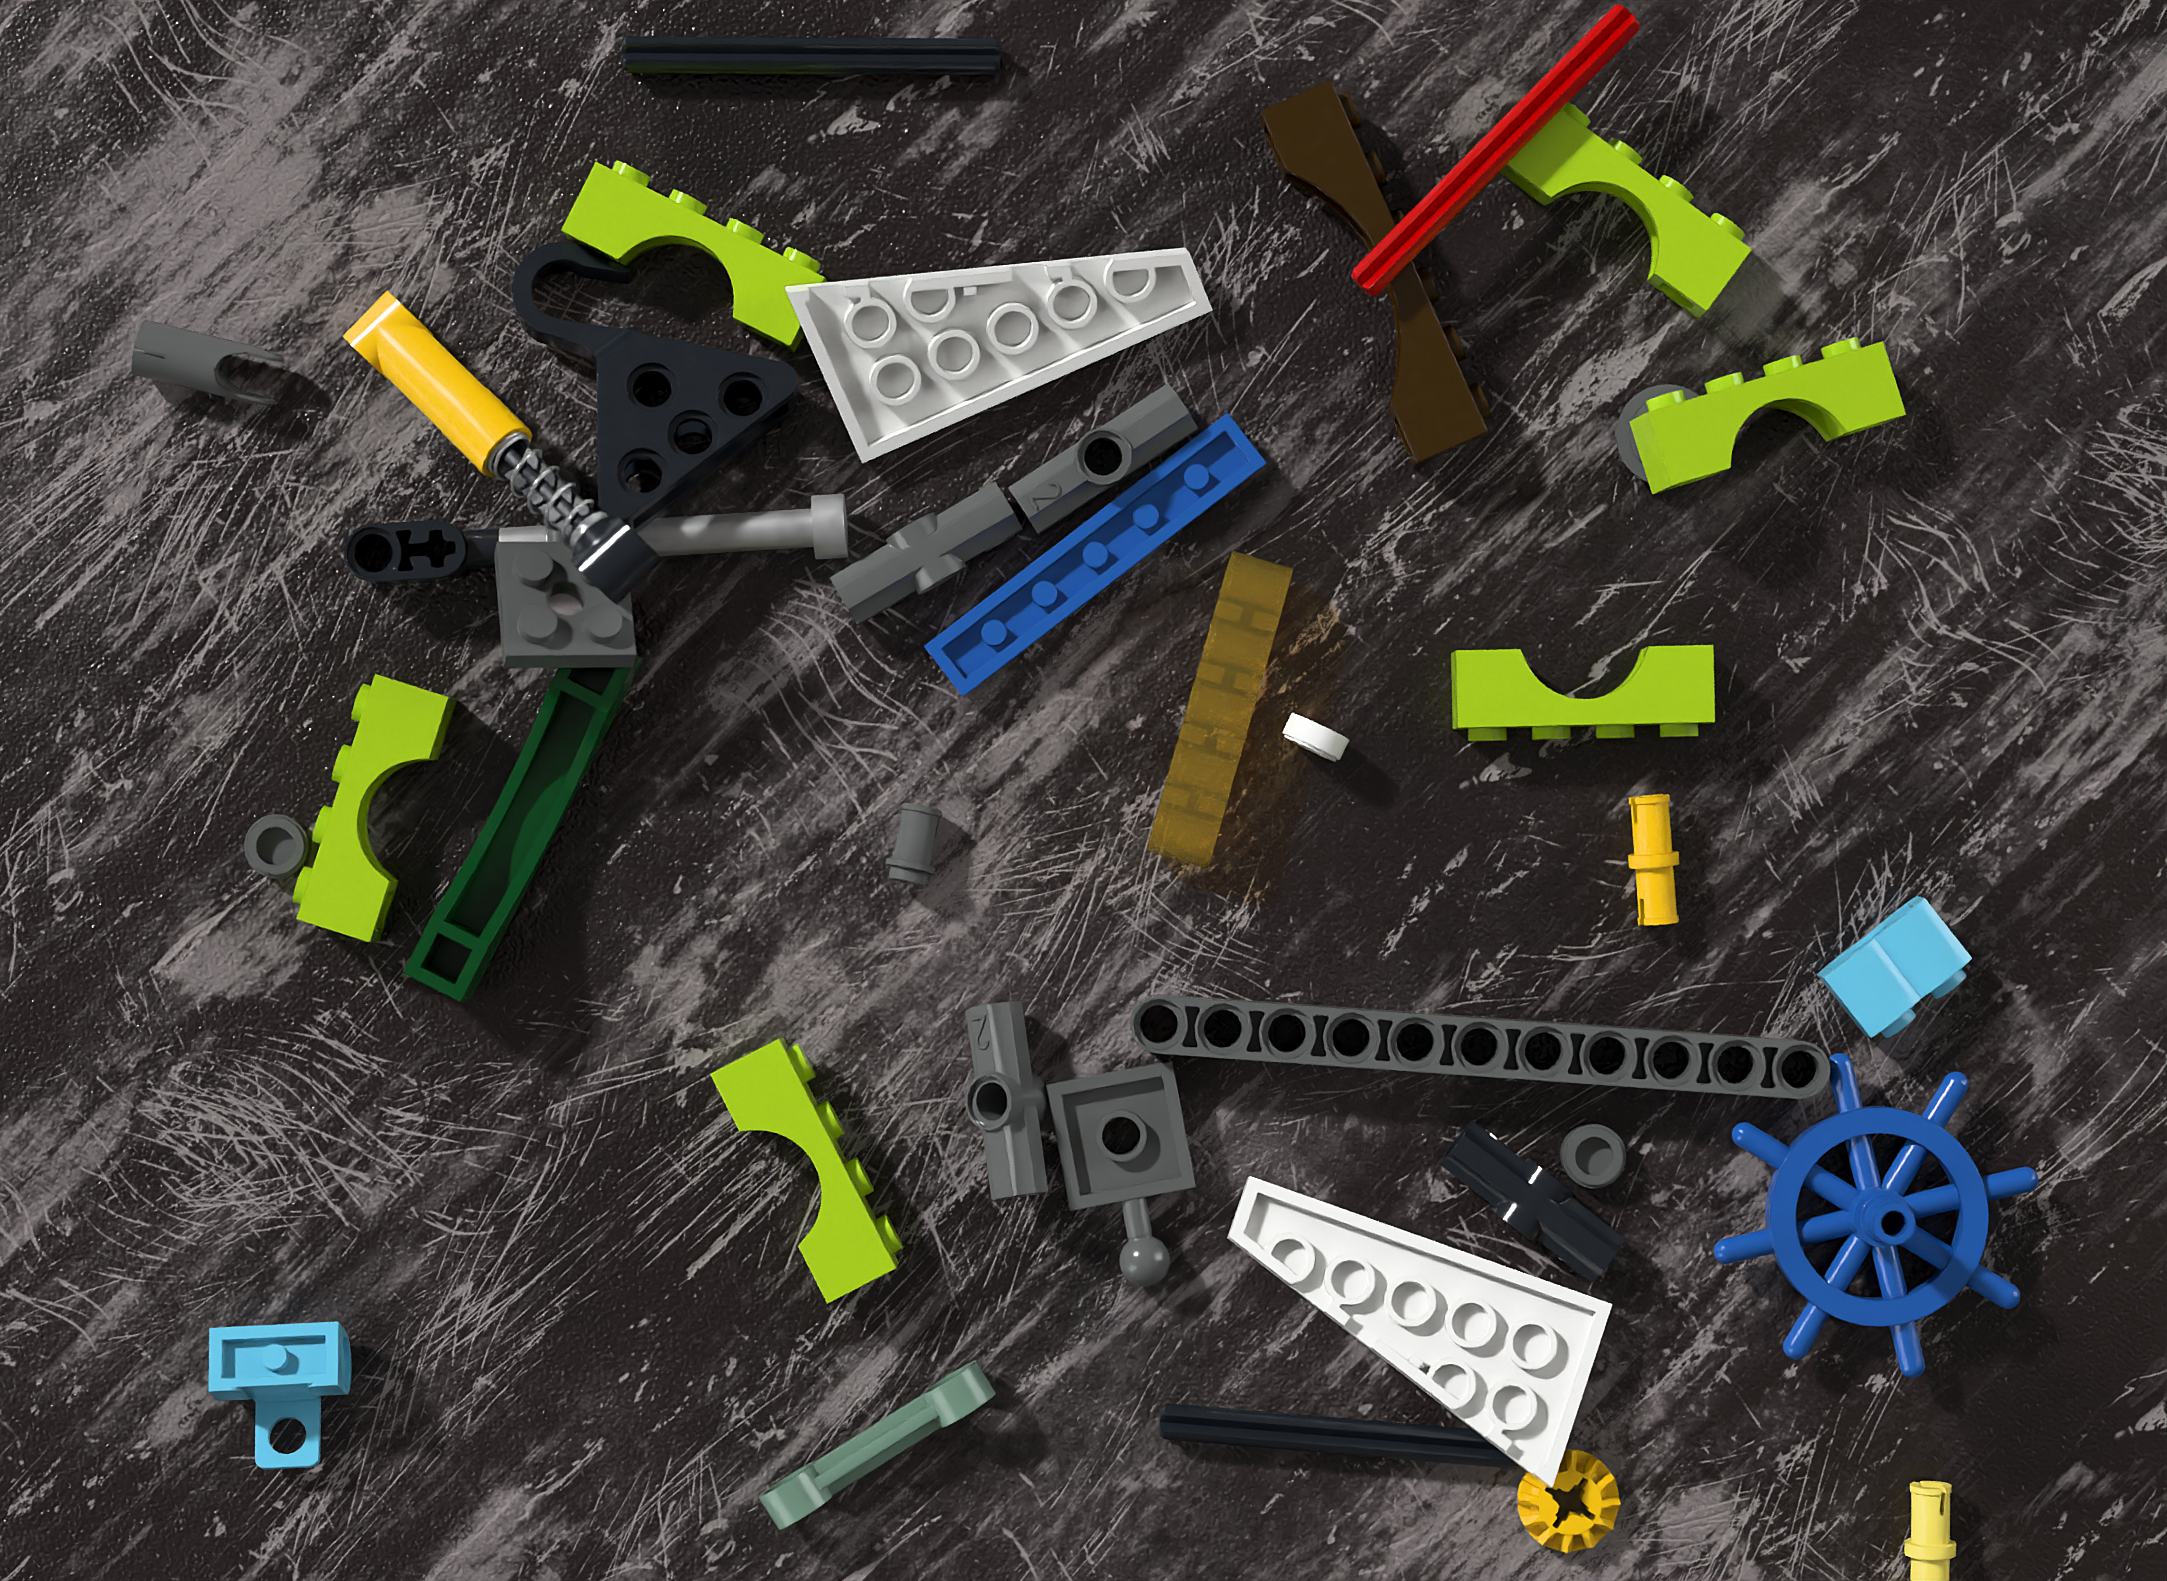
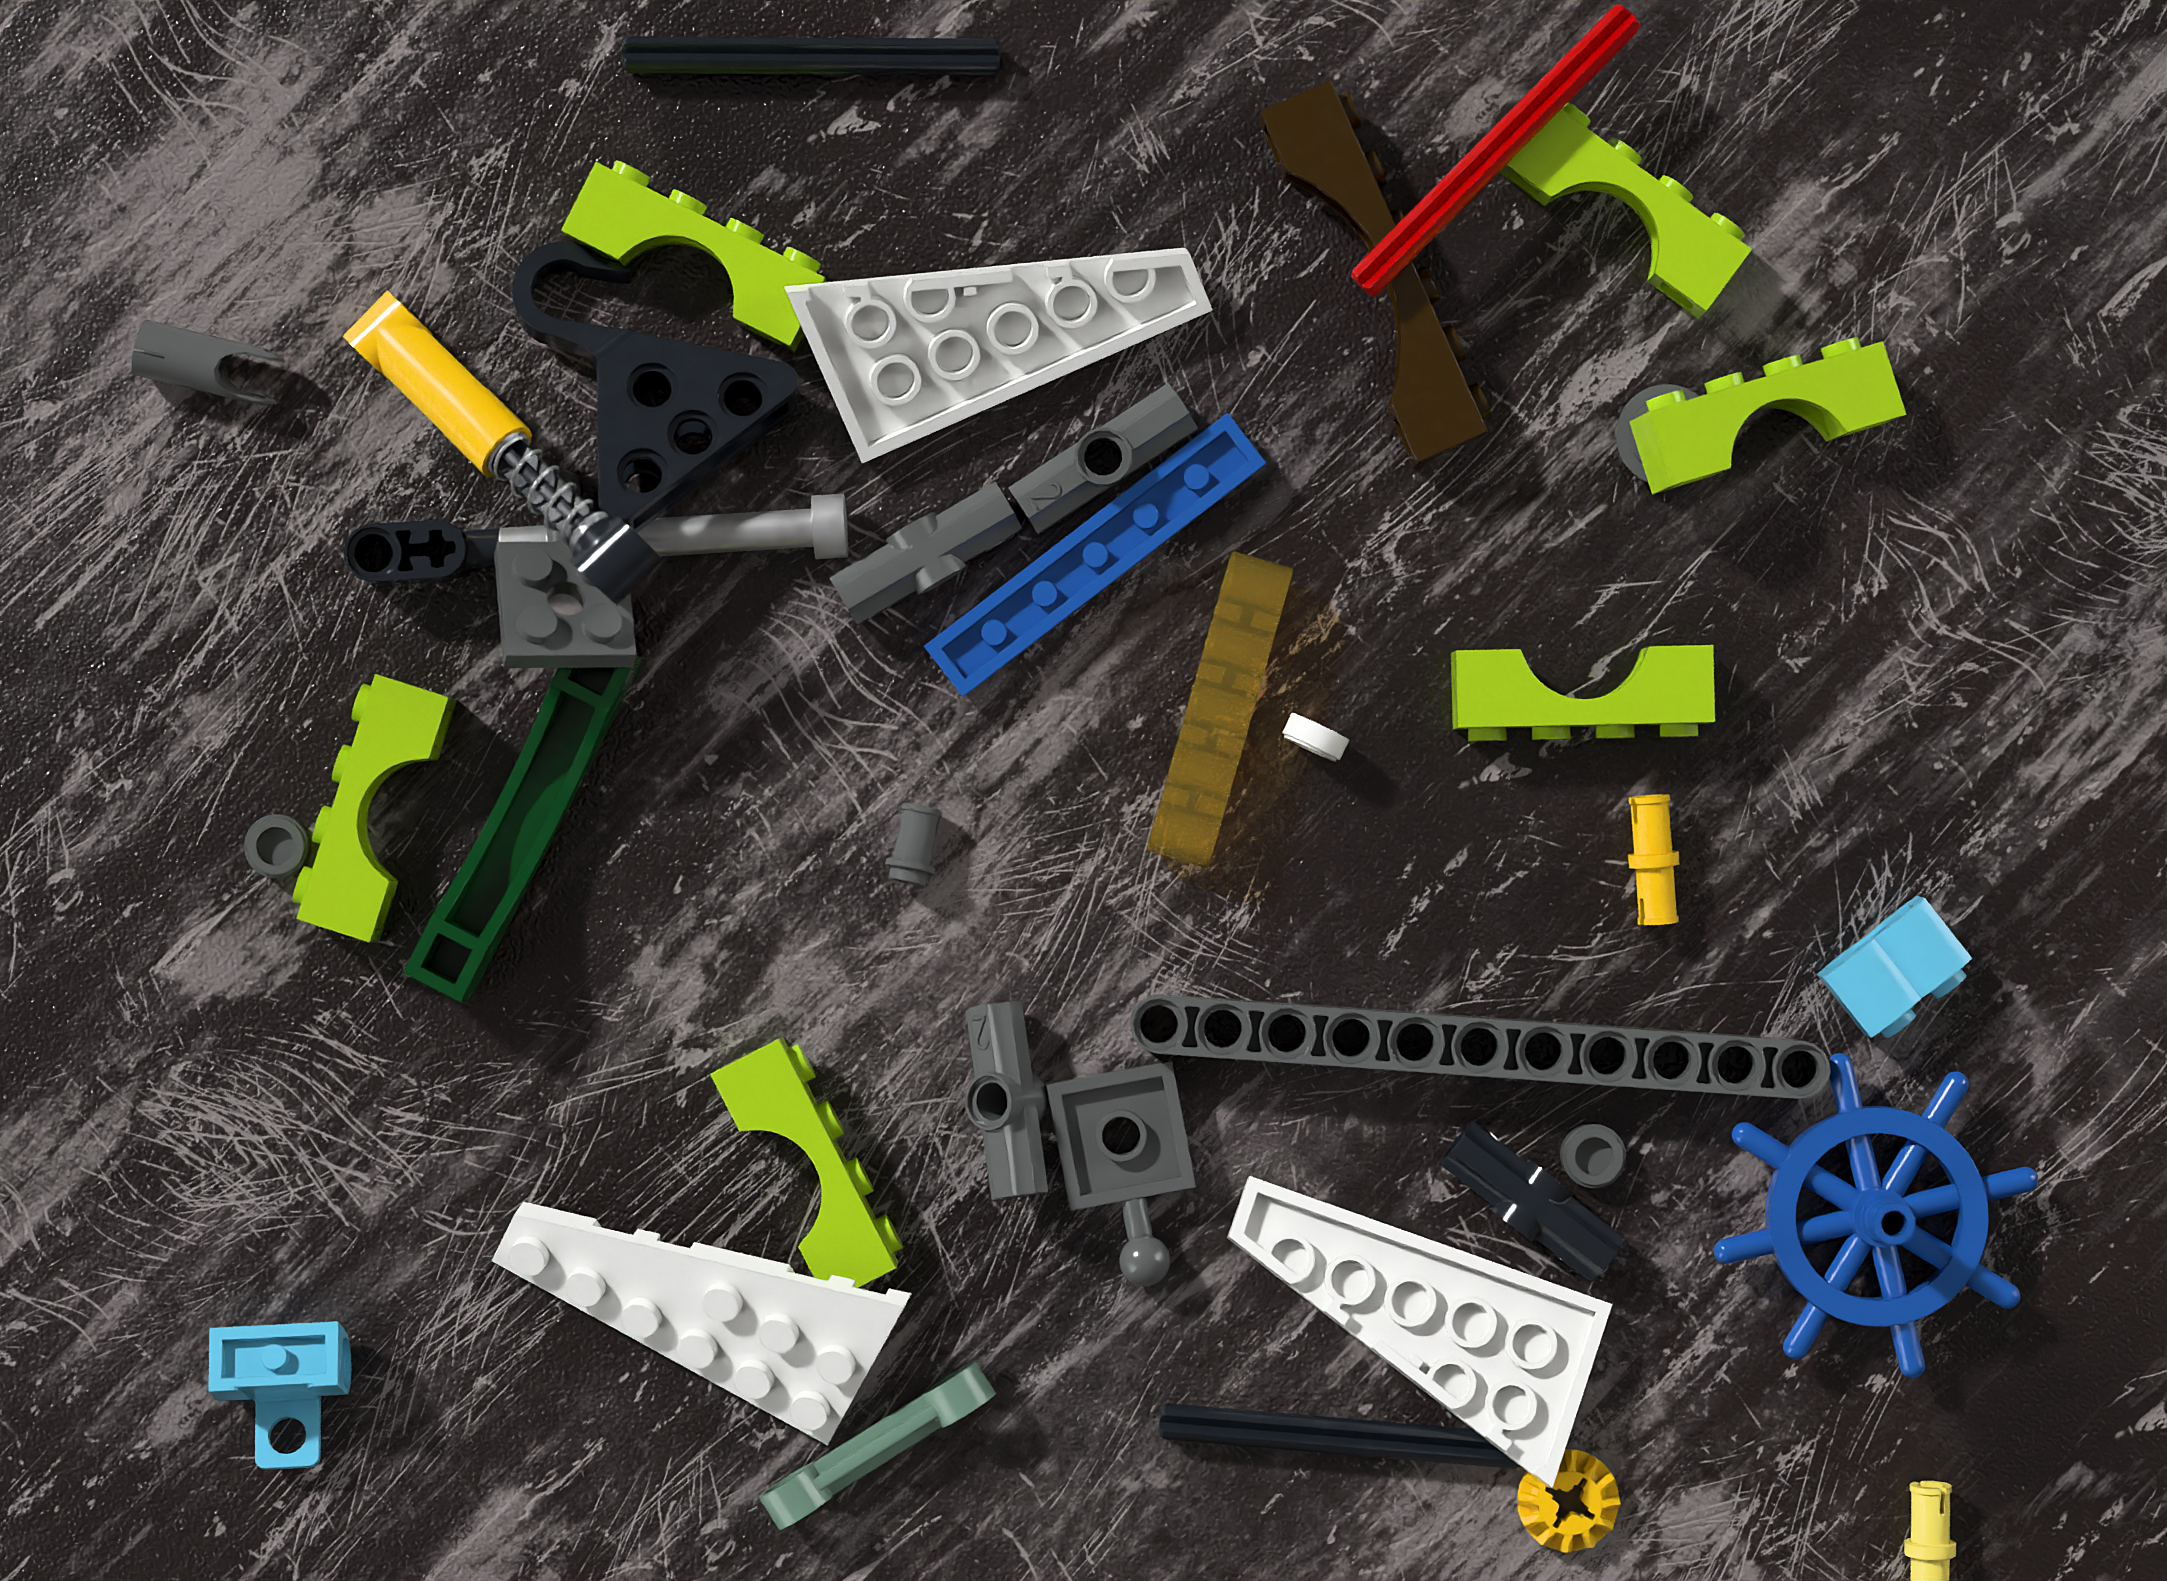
none -> white wing [492,1202,911,1445]

